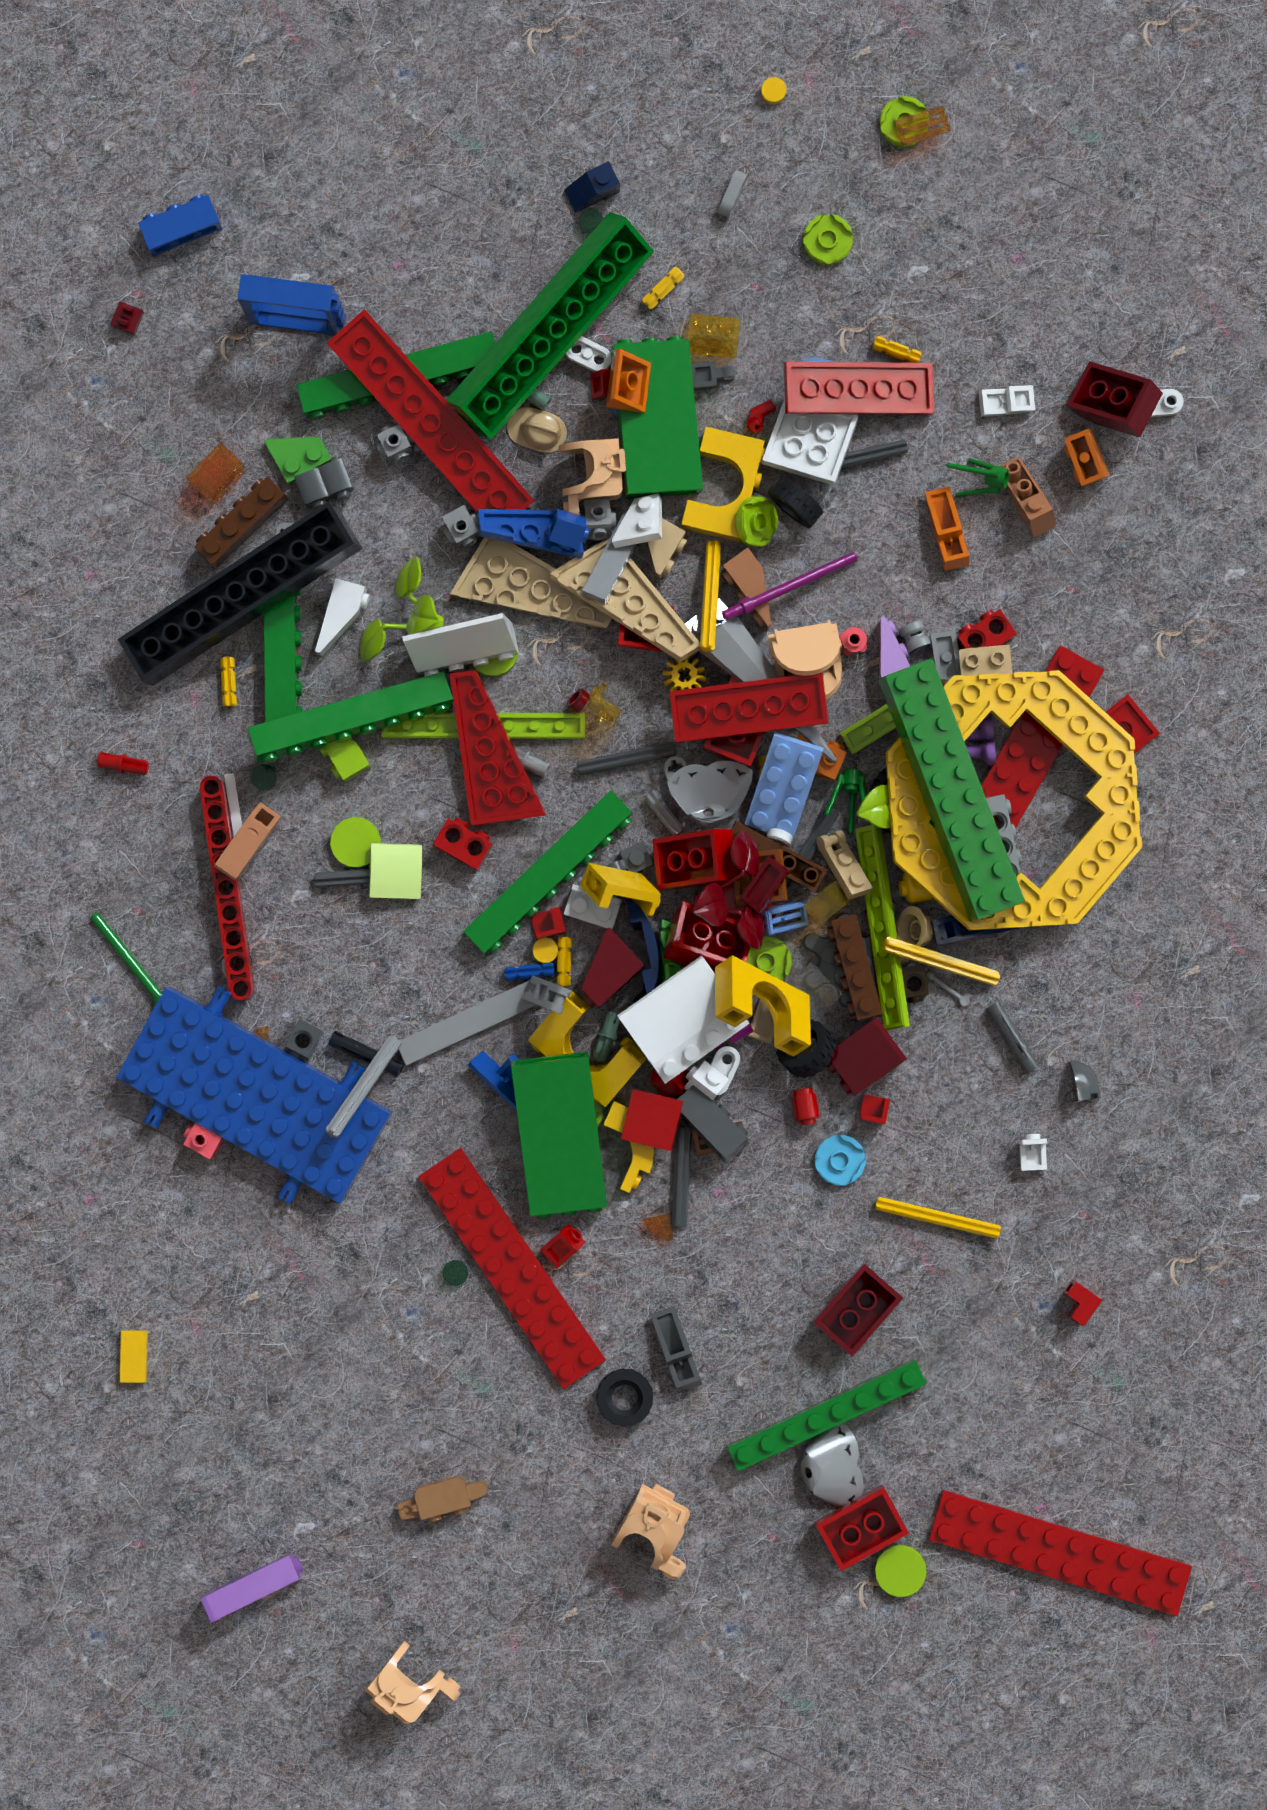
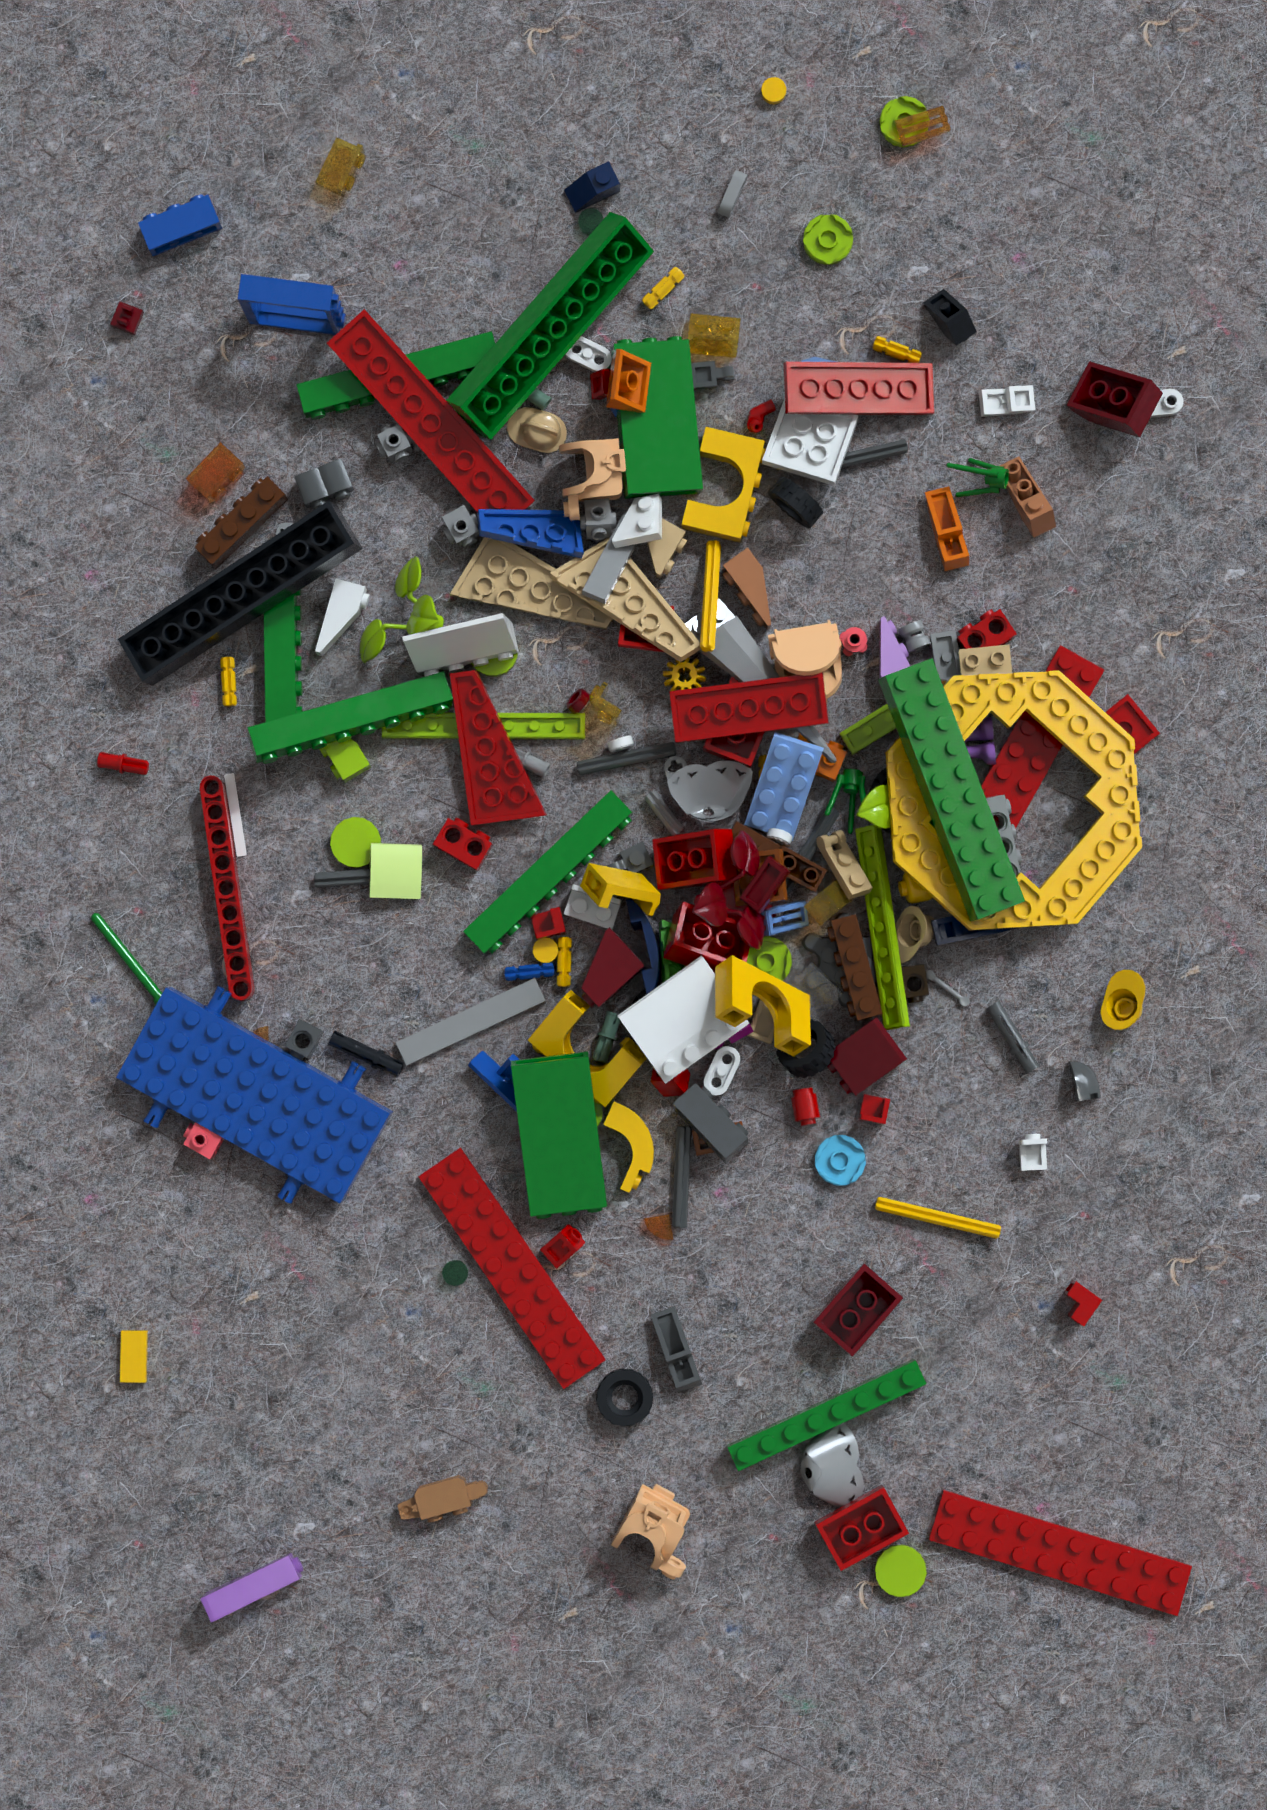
nougat slope [214,802,281,881] -> none
clear green tile [251,764,277,791] -> none
bright green wing [264,437,332,485] -> none
light grey axle [325,1036,401,1138] -> none
light nougat animal [364,1641,461,1724] -> none
light grey plate [522,975,571,1014] -> none
blue brick [548,508,589,550] -> none
red tile [621,1089,684,1152] -> none
white bracket [684,1061,729,1100] -> none
magenta bar [722,552,857,621] -> none
lime tile [736,496,778,547] -> none
yellow axle [883,937,1000,986] -> none
orange brick [1064,429,1110,486] -> none
none -> clear yellow bracket [315,137,366,197]
none -> white tile [607,735,634,753]
none -> black slope [923,289,977,346]
none -> yellow piece [1101,970,1145,1030]

